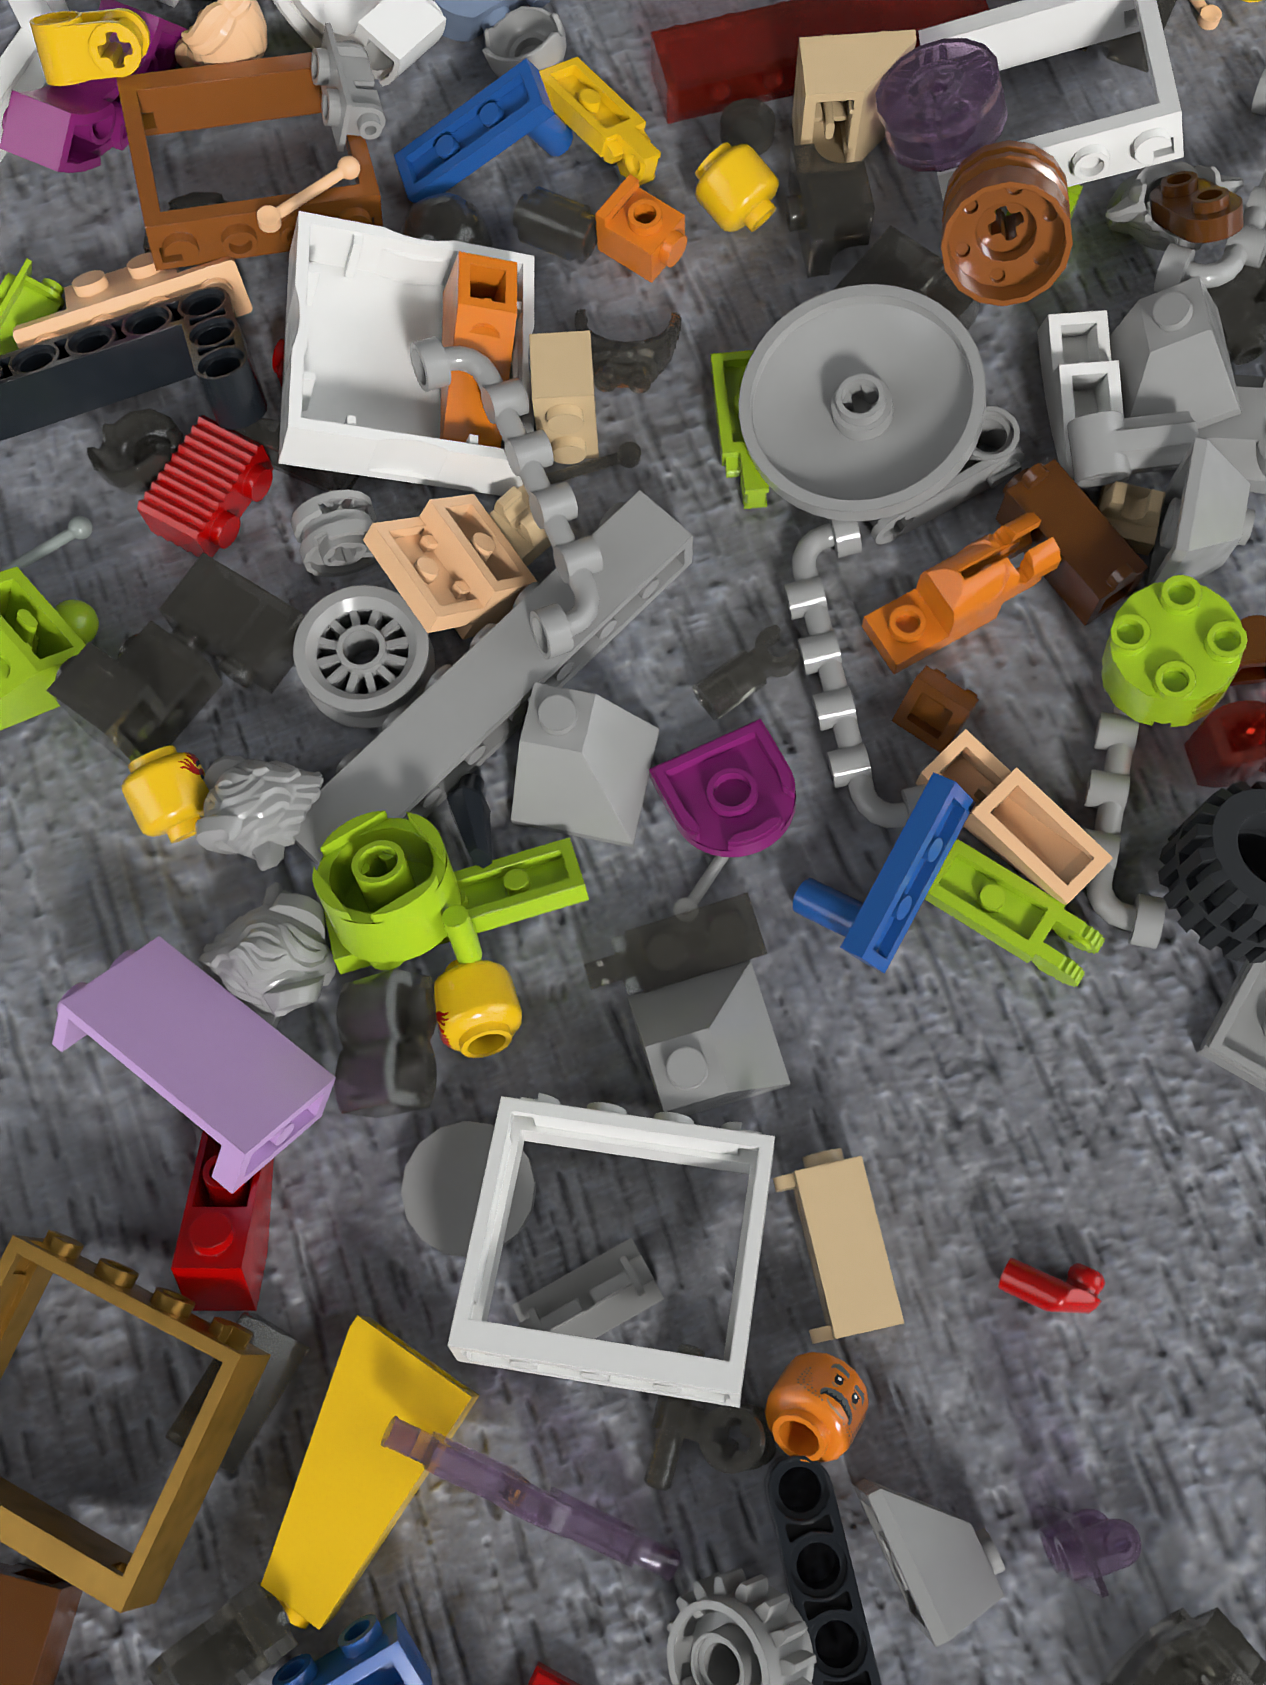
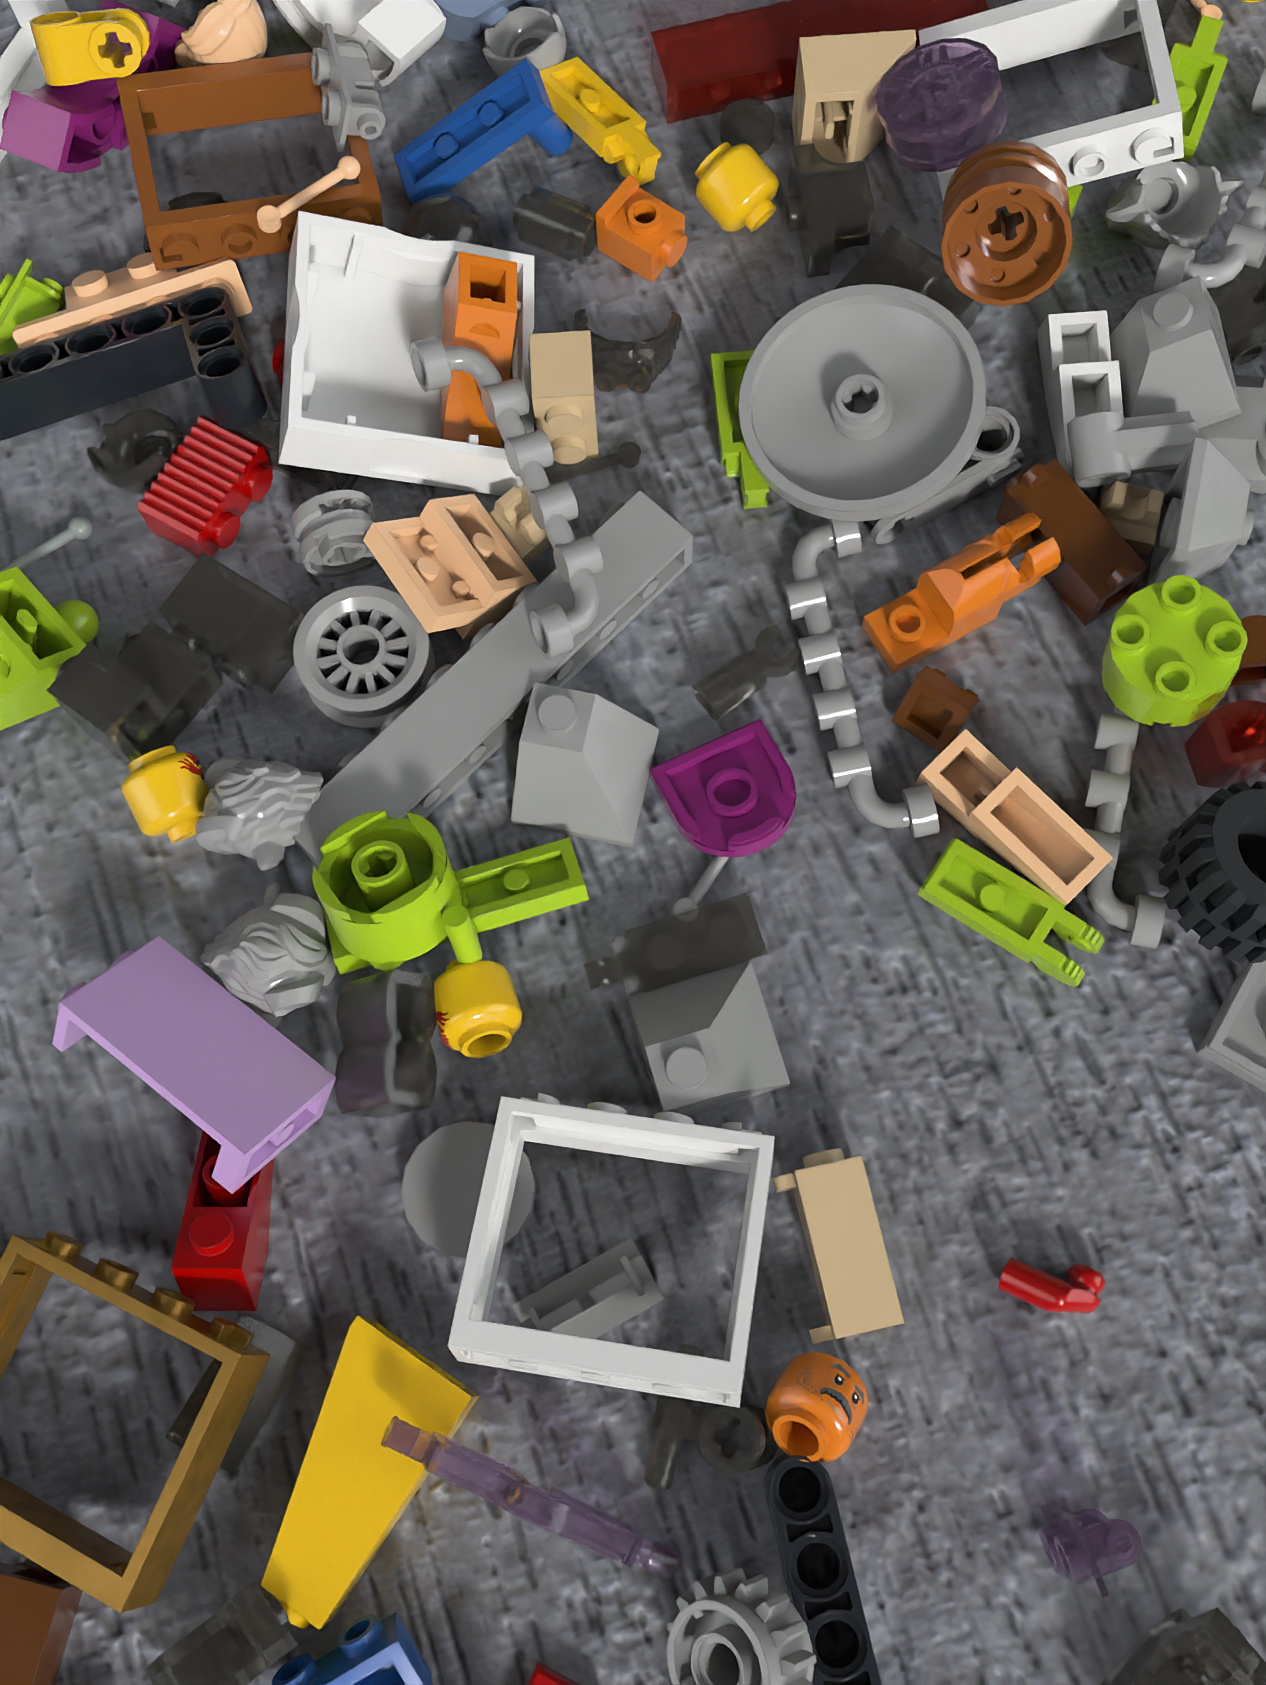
black bar [447,773,492,869] -> none
blue piece [793,772,976,974] -> none
light grey slope [852,1478,1005,1647] -> none
reddish brown plate [1150,171,1244,243] -> none
none -> lime hinge [1152,15,1228,163]

